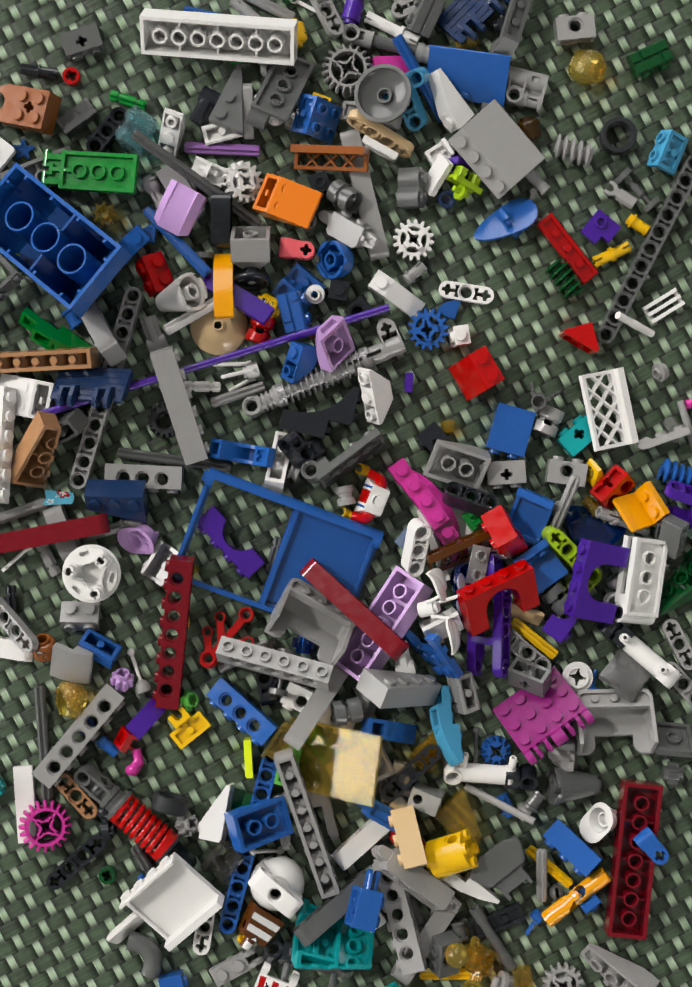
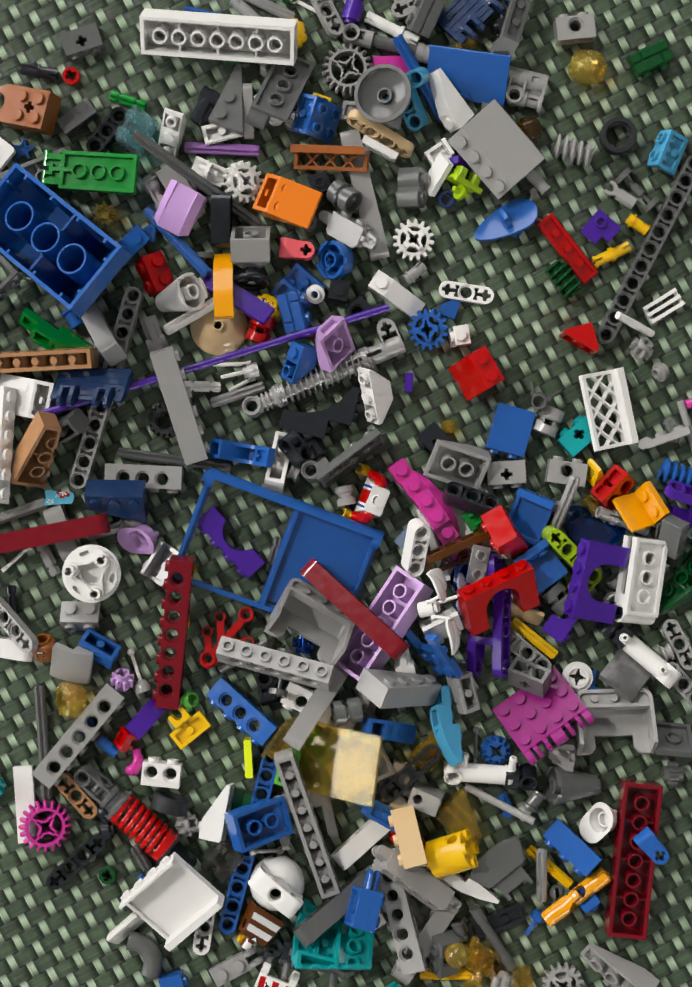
none -> white brick [140,756,183,789]
none -> light grey gear [629,337,654,361]
none -> light grey bush [659,643,675,662]

